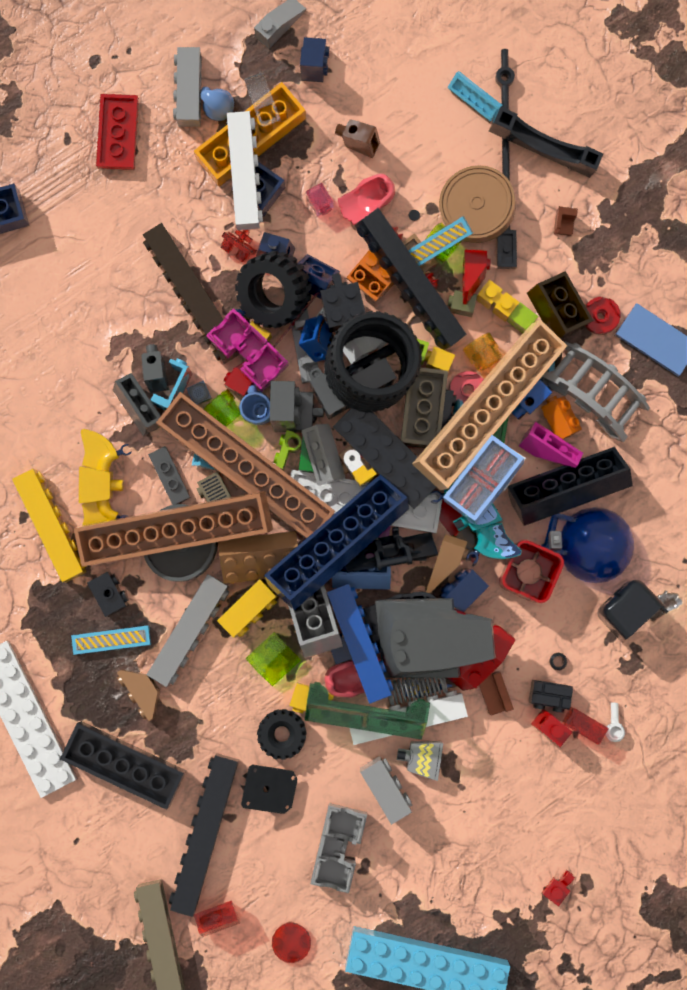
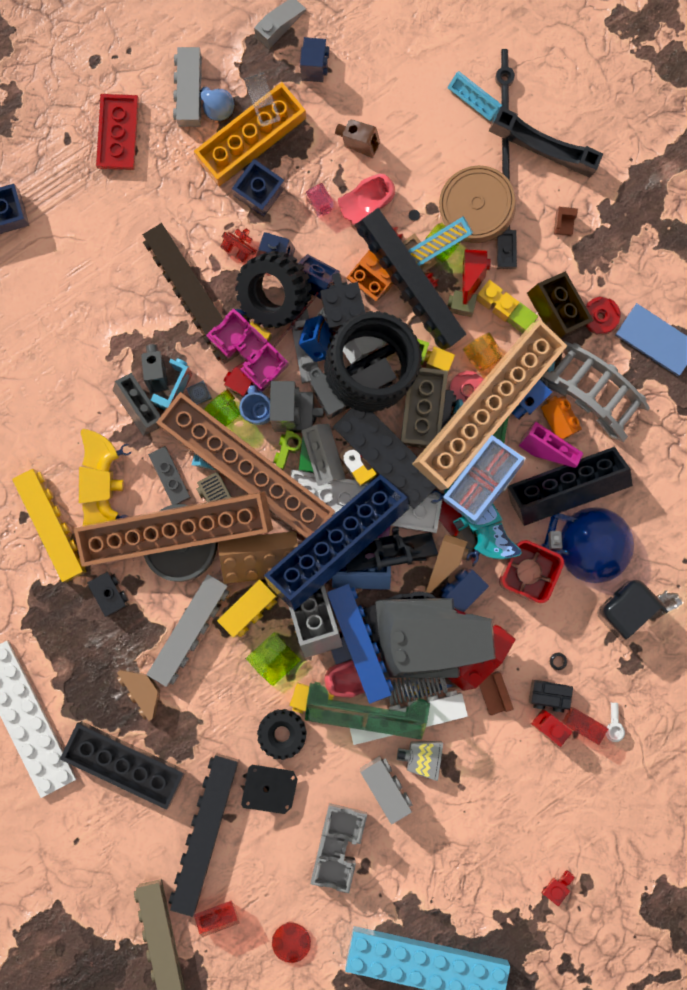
tile [71,625,151,655] -> none
white brick [227,111,263,231] -> none

